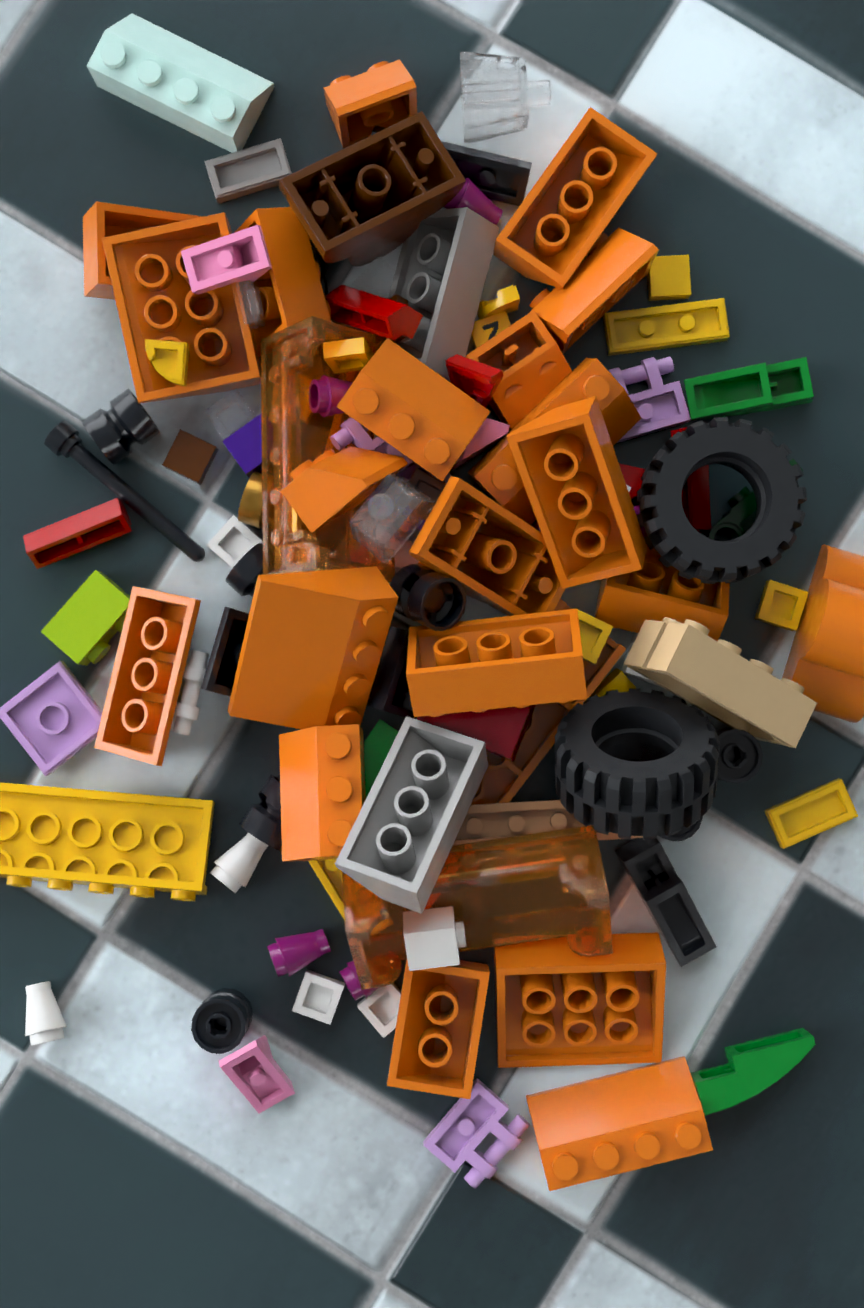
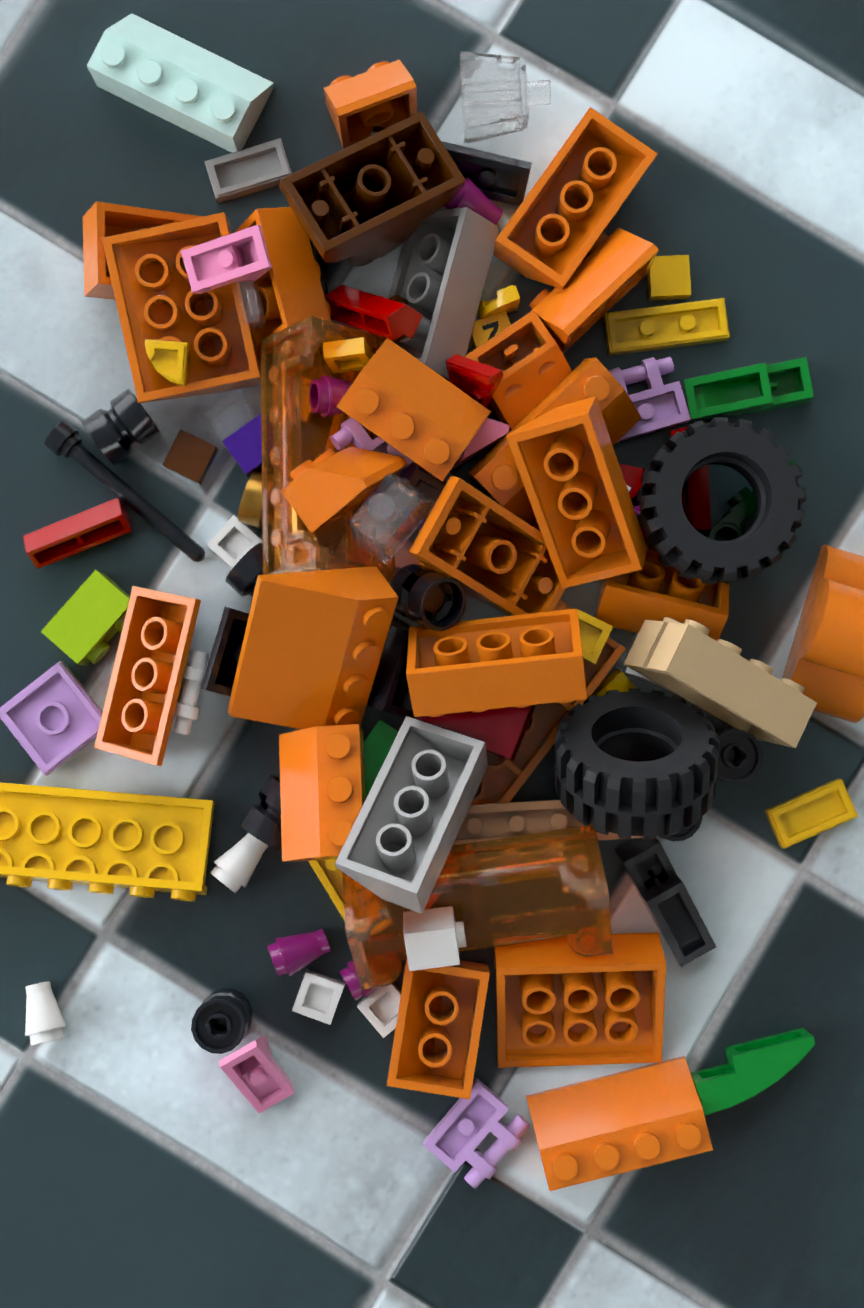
yellow tile [755,580,809,631] -> none

